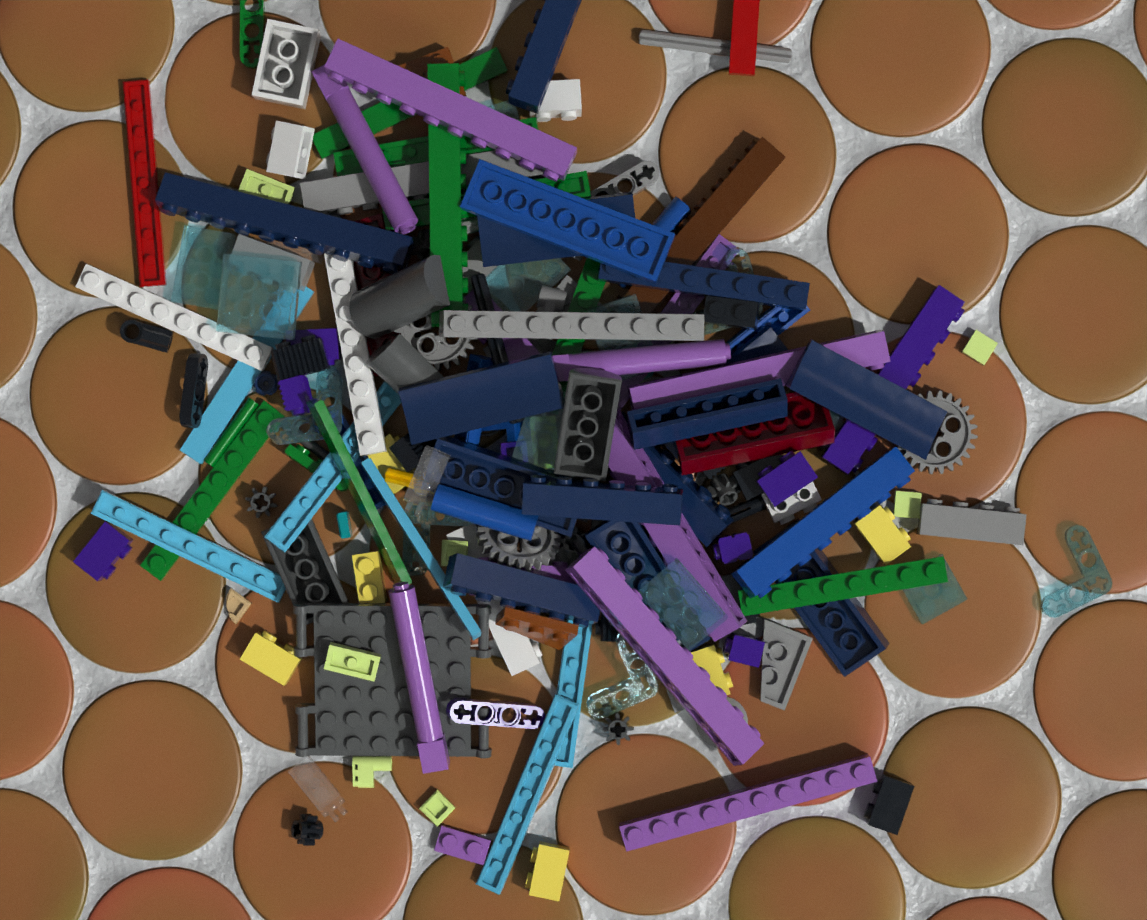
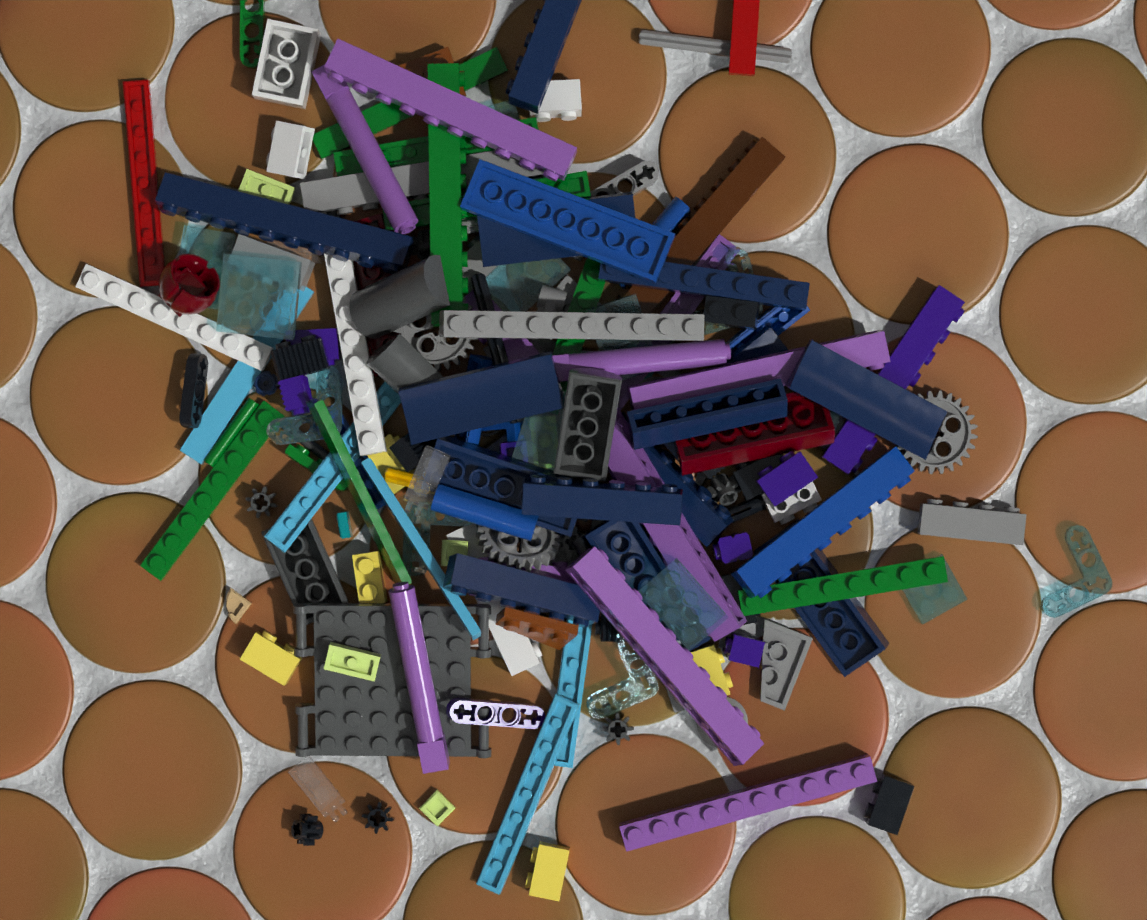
dark purple brick [73,521,133,581] -> none
medium azure tile [91,489,286,603] -> none
black piece [120,320,174,353] -> none
yellowish green piece [352,756,392,788] -> none
medium lavender plate [434,825,491,865] -> none
light yellow brick [853,505,911,565] -> none
yellowish green tile [893,491,922,519] -> none
yellowish green tile [962,330,998,365] -> none
none -> dark red piece [158,254,220,317]
none -> black gear [362,801,395,834]

